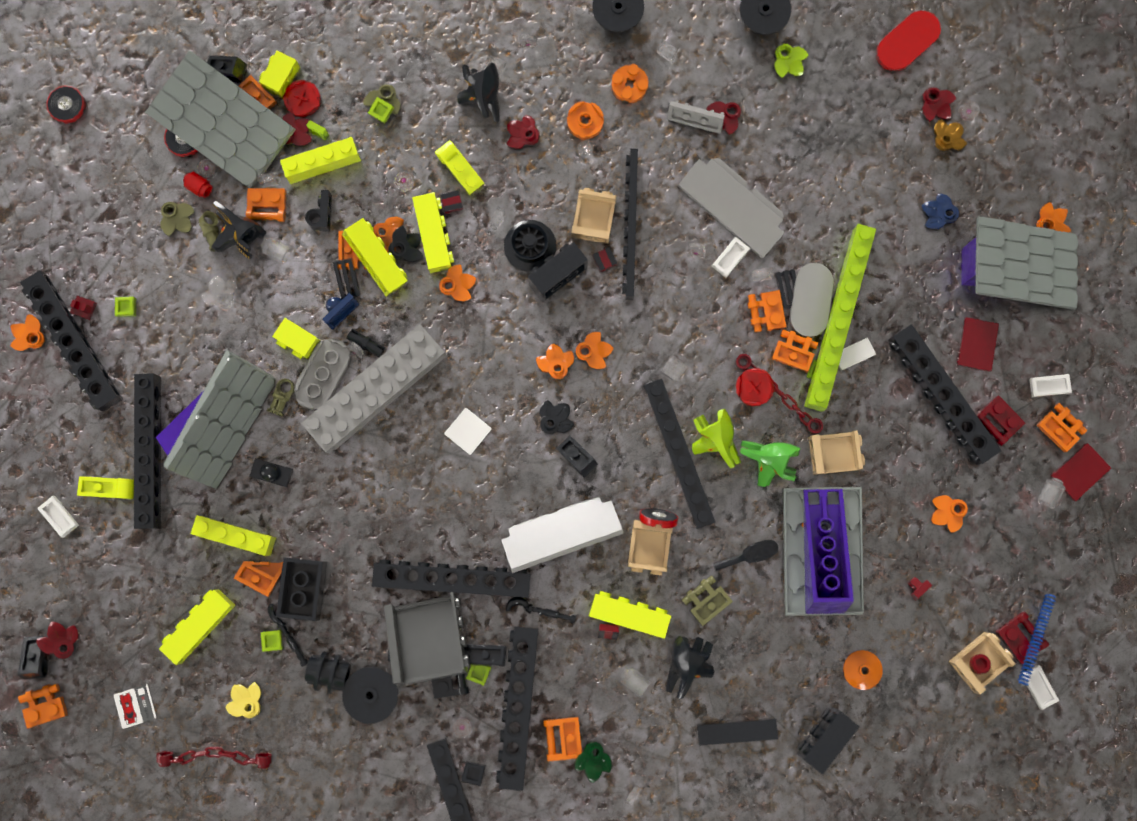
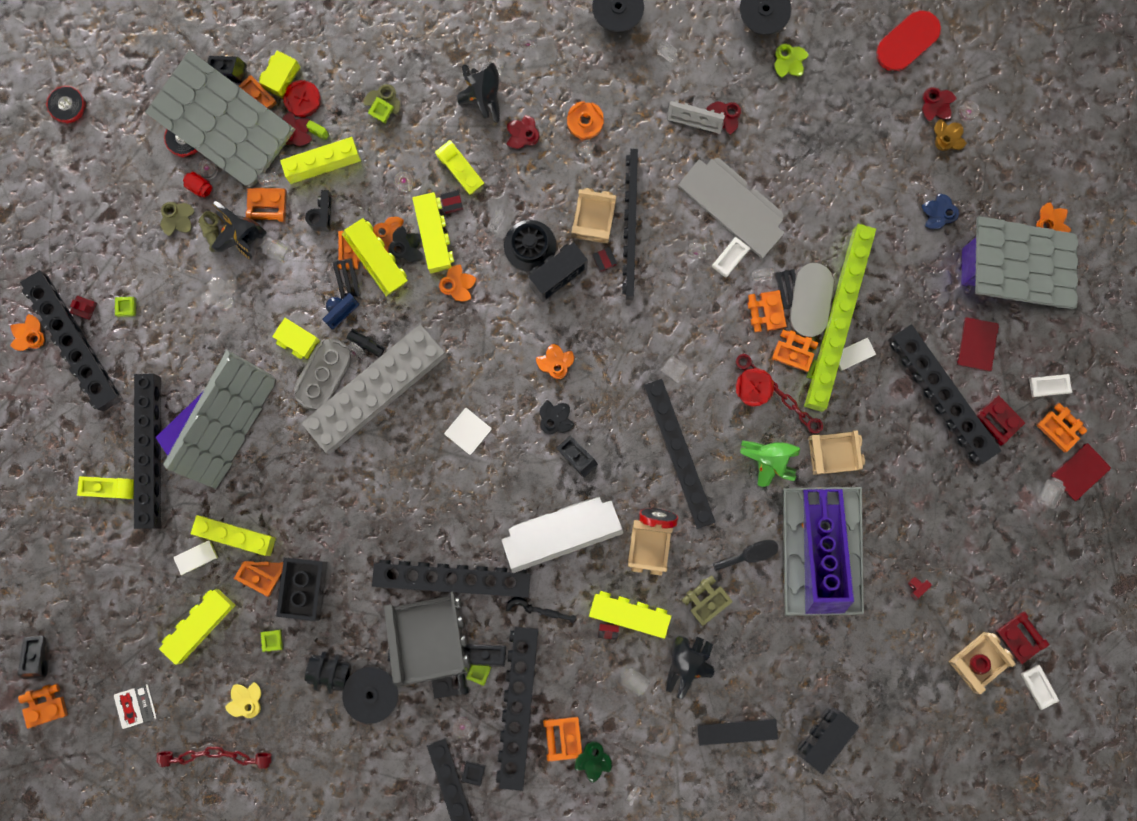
dark red plate [36,622,78,659] -> none
white tile [37,496,79,538] -> none
black tile [249,458,293,488] -> none
olive connector [266,378,295,417] -> none
black piece [267,603,308,667] -> none
orange plate [576,332,614,369] -> none
orange plate [611,64,648,103] -> none
lime piece [692,409,741,468] -> none
orange dish [843,650,883,690] -> none
orange plate [931,495,968,533] -> none
blue piece [1017,594,1057,686] -> none
none -> white tile [173,540,218,575]

